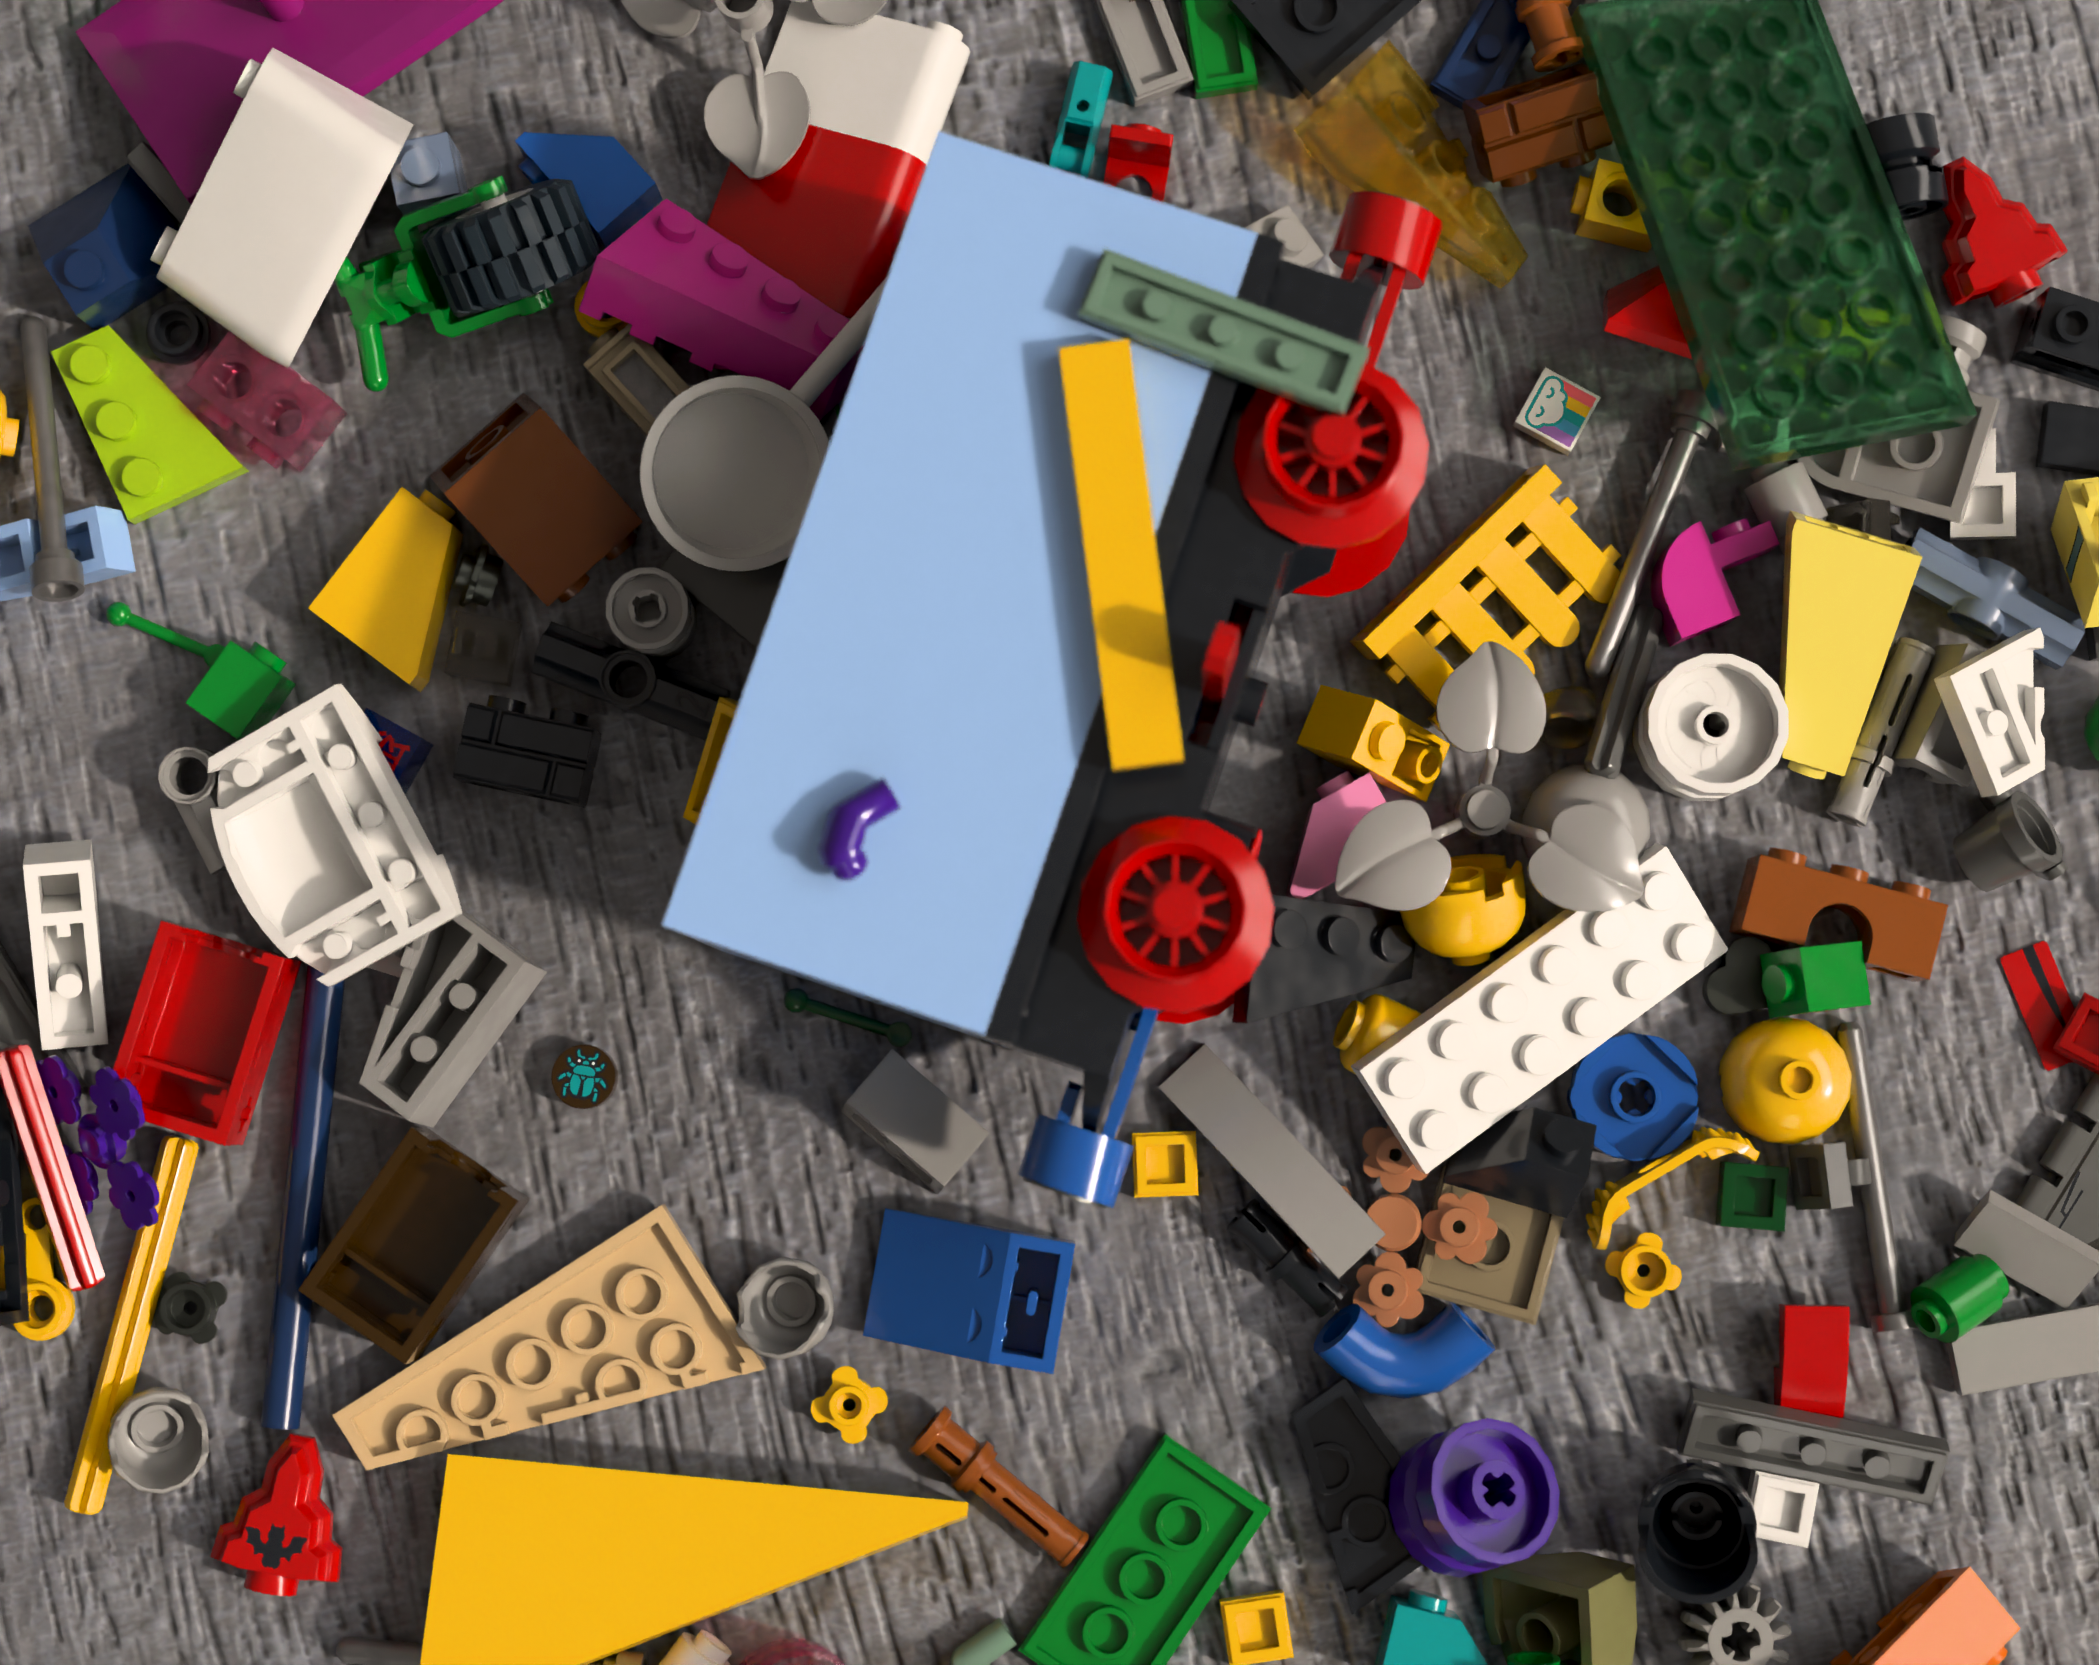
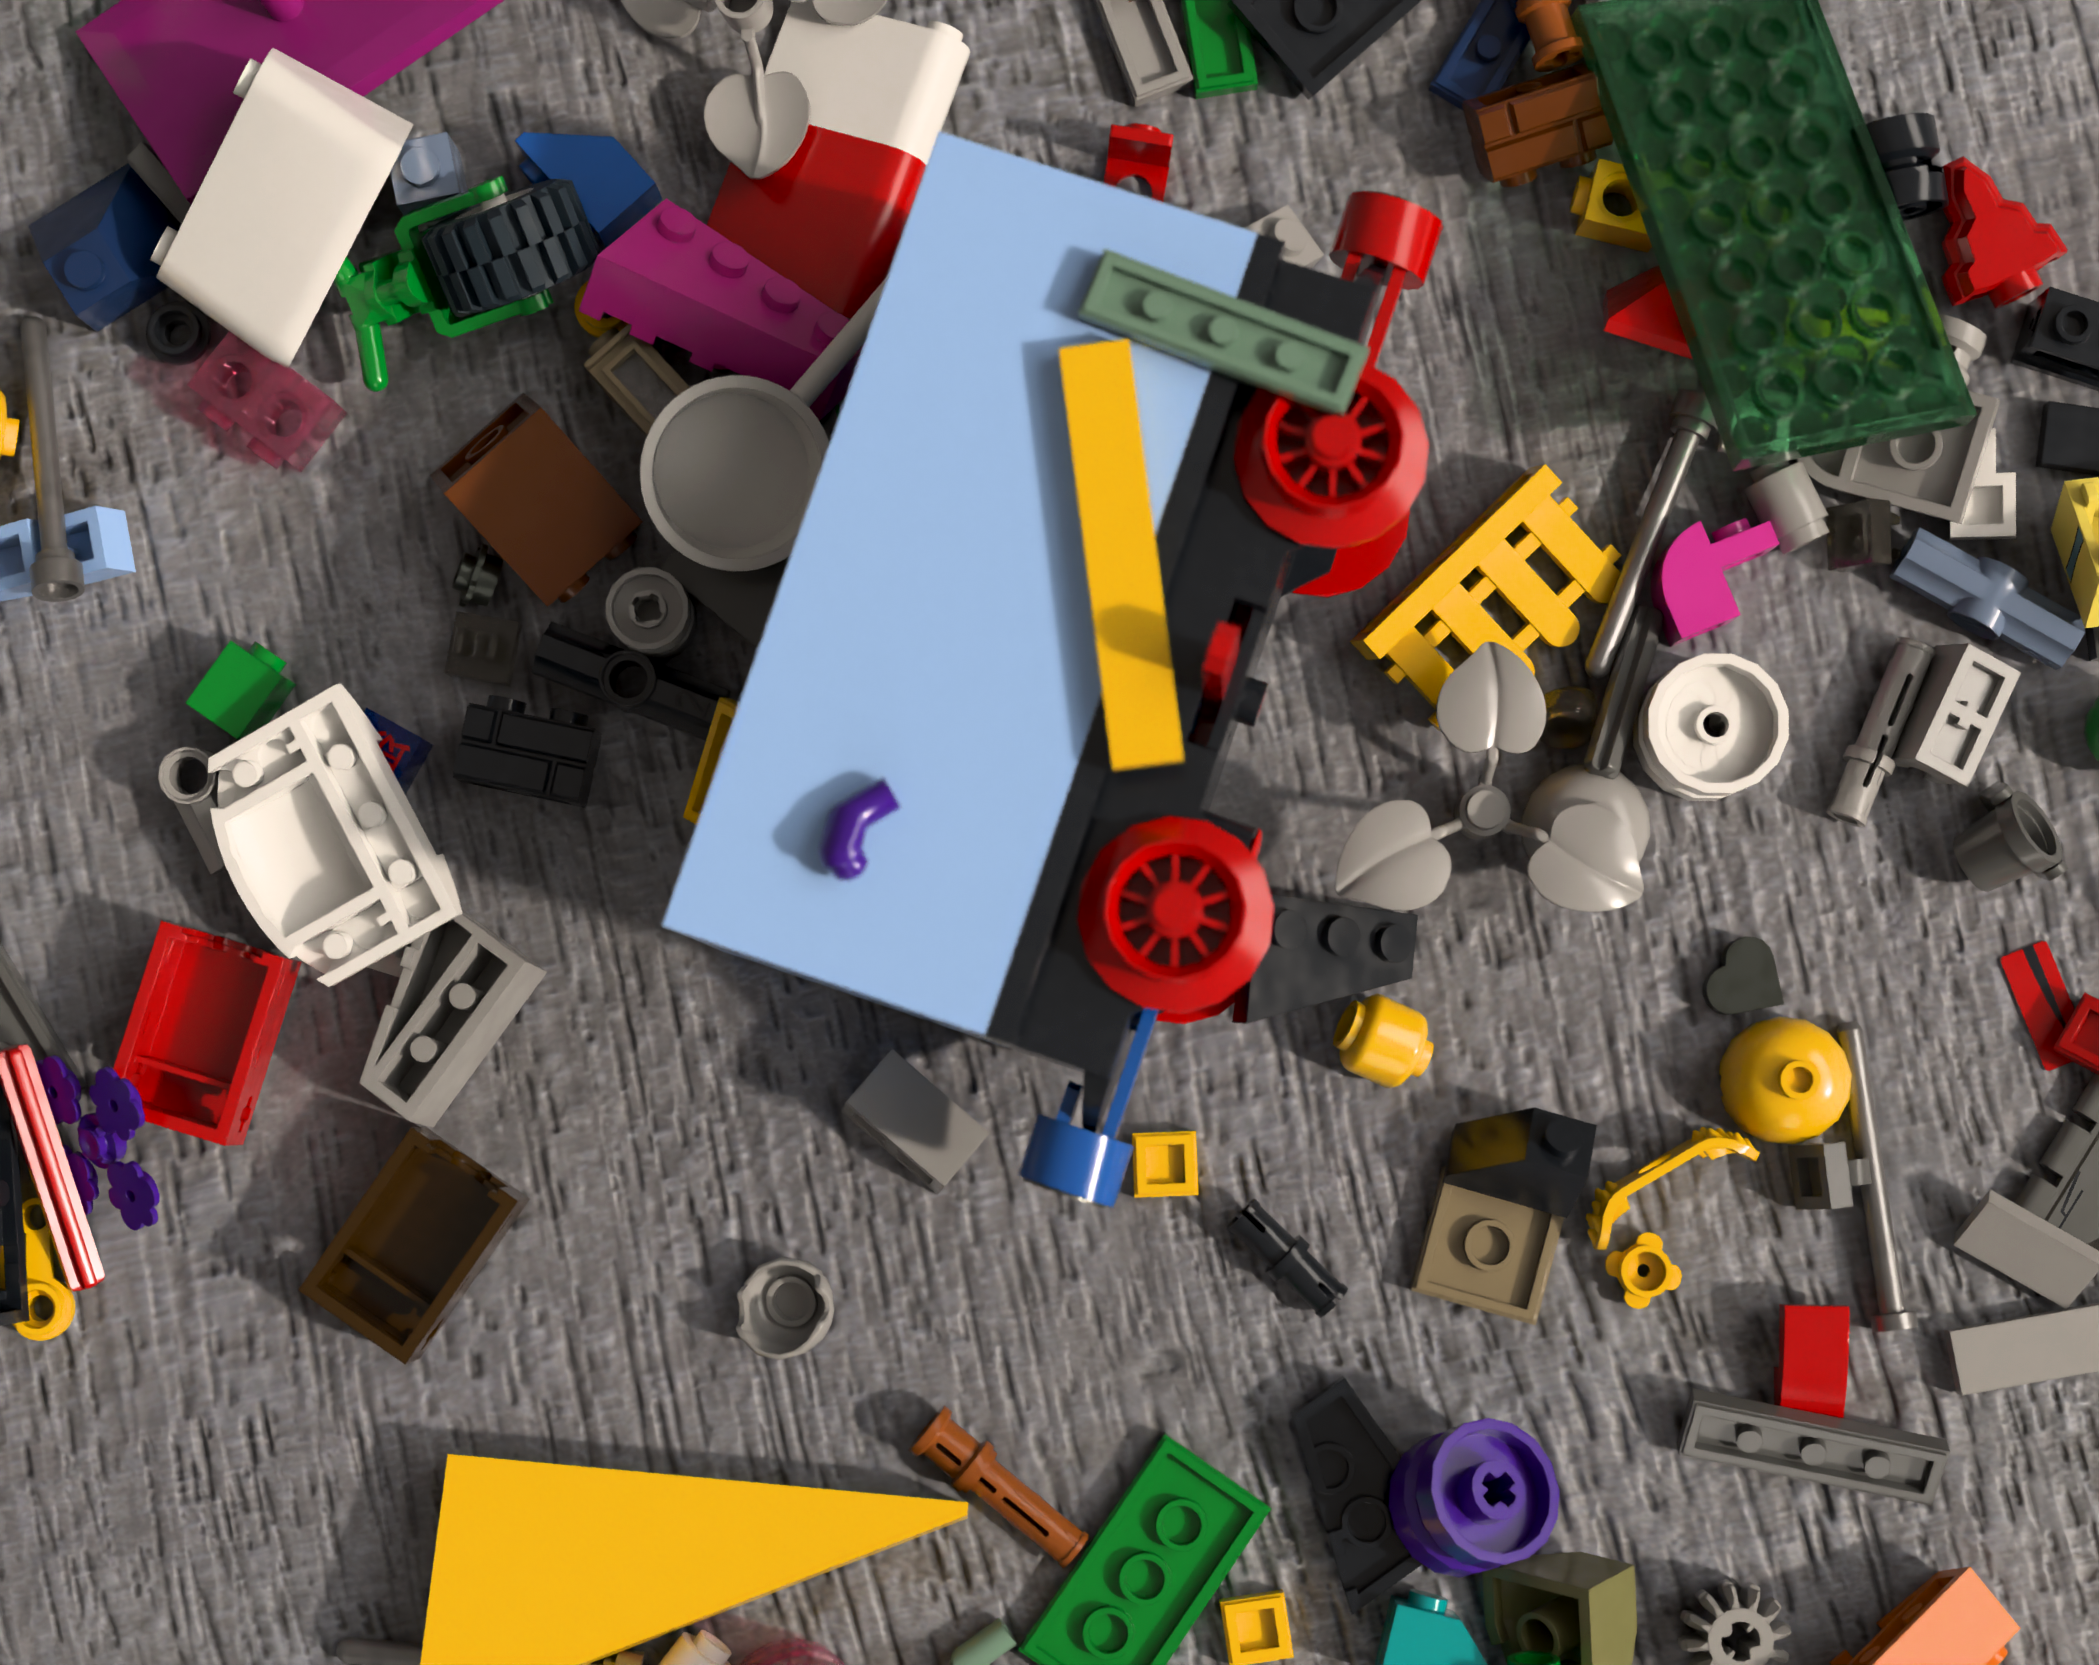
white slope [23,839,108,1050] -> none
lime wing [51,325,249,525] -> none
yellow axle [64,1135,199,1515] -> none
green hinge [106,602,225,668] -> none
light grey hair [108,1386,209,1494] -> none
pearl dark grey plate [154,1272,228,1344] -> none
red rock [210,1433,343,1596] -> none
dark blue piece [260,964,345,1430] -> none
yellow slope [308,487,463,692] -> none
tan wing [332,1204,767,1470] -> none
tile [551,1045,618,1109] -> none
dark green hinge [784,988,912,1047] -> none
yellow plate [811,1366,888,1444] -> none
blue slope [863,1208,1075,1374] -> none
teal bar [1049,61,1113,179] -> none
light grey slope [1158,1044,1386,1279] -> none
bright pink slope [1285,771,1386,899] -> none
clear yellow wedge [1294,40,1529,289] -> none
yellow slope [1297,685,1450,802] -> none
nougat plant [1307,1125,1498,1327] -> none
blue cylinder [1314,1302,1496,1399] -> none
white plate [1351,843,1728,1174] -> none
yellow cylinder [1399,854,1526,966] -> none
tile [1513,367,1601,456] -> none
blue plate [1566,1033,1699,1161] -> none
black helmet [1638,1459,1758,1604] -> none
dark green tile [1715,1161,1789,1232] -> none
dark orange arch [1729,847,1948,982] -> none
white tile [1747,1469,1819,1548] -> none
green brick [1760,941,1871,1018] -> none
light yellow slope [1779,510,1922,779] -> none
green brick [1910,1254,2009,1343] -> none
white wing [1934,628,2045,797] -> none

